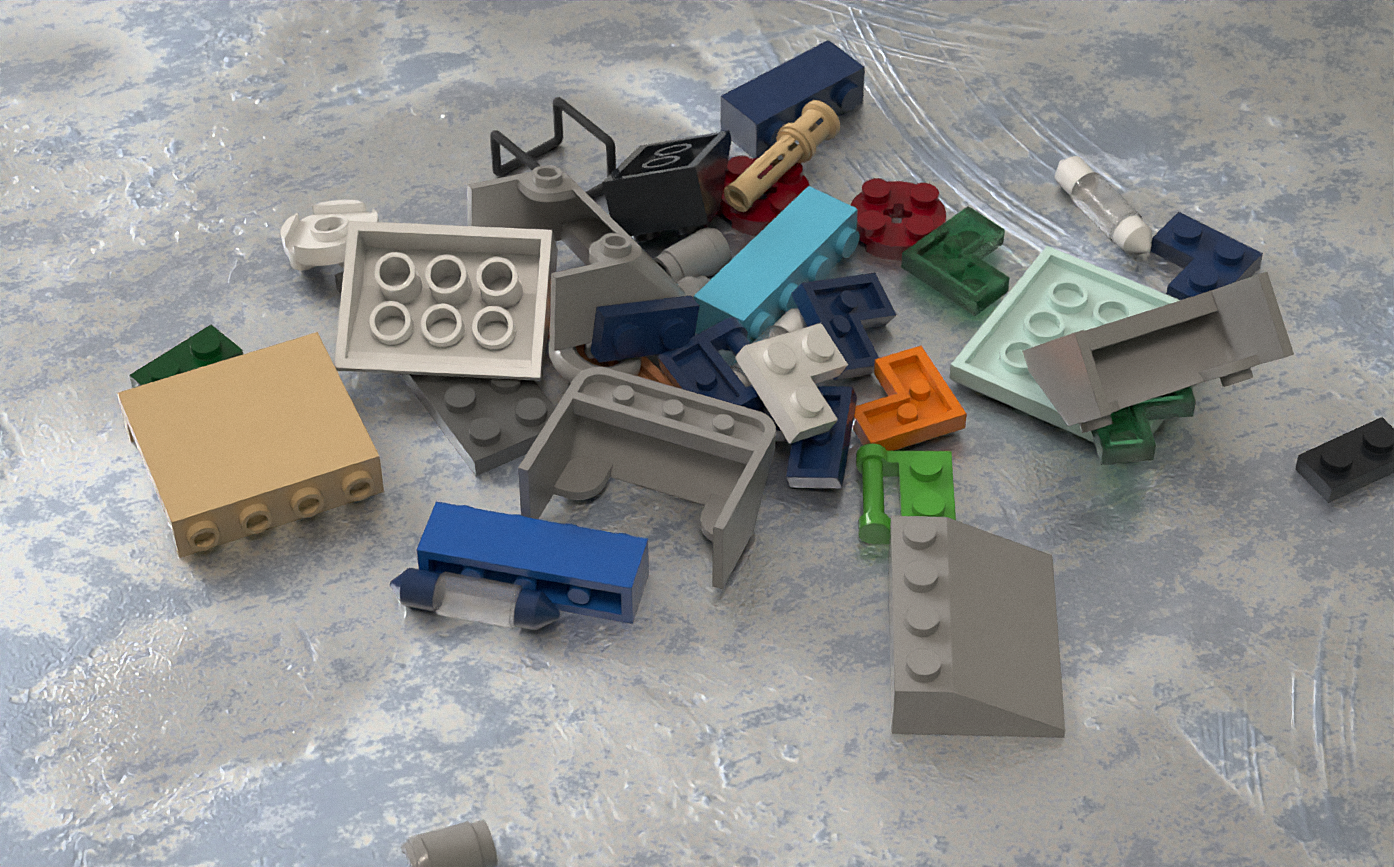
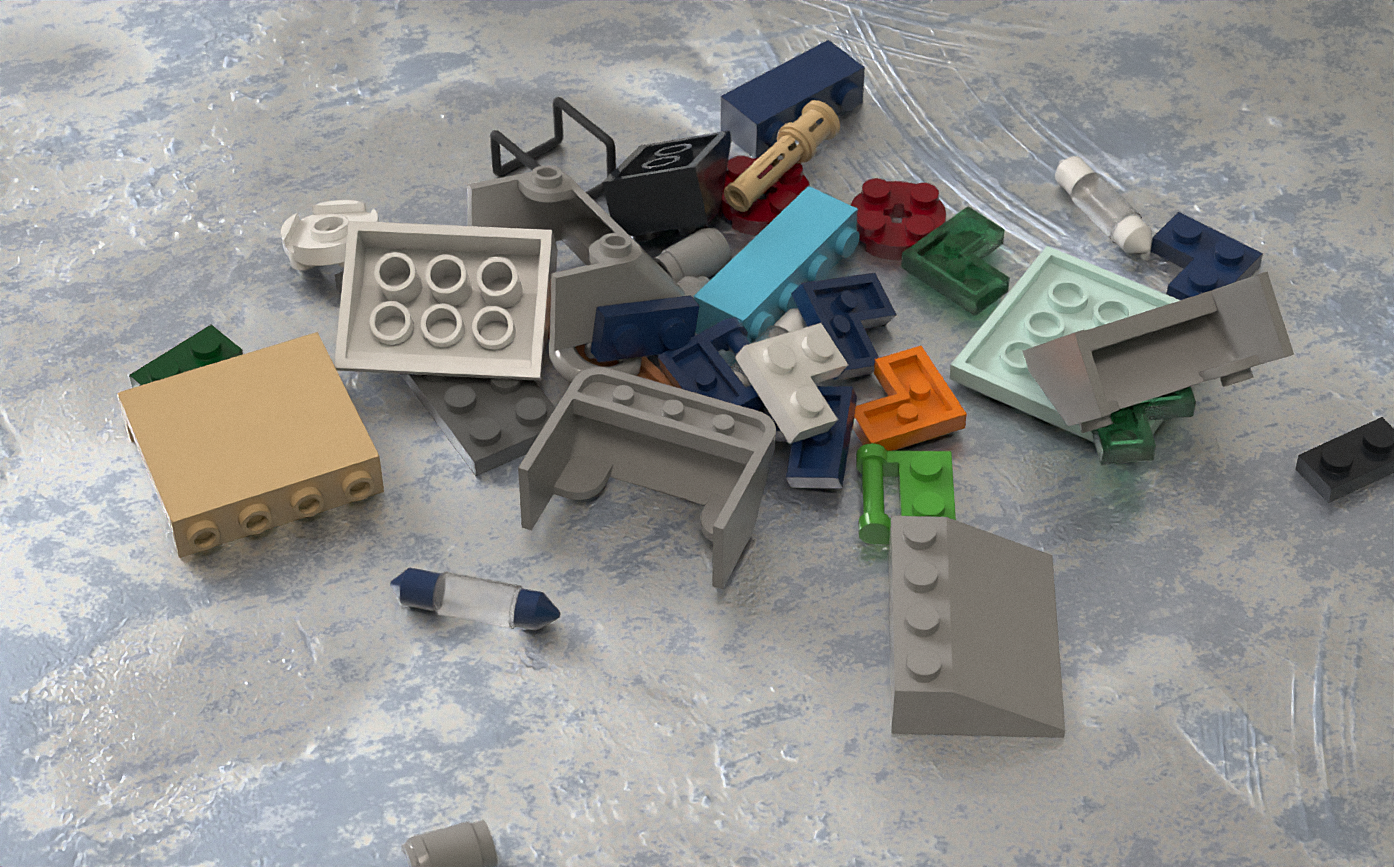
blue brick [416,501,649,624] -> none

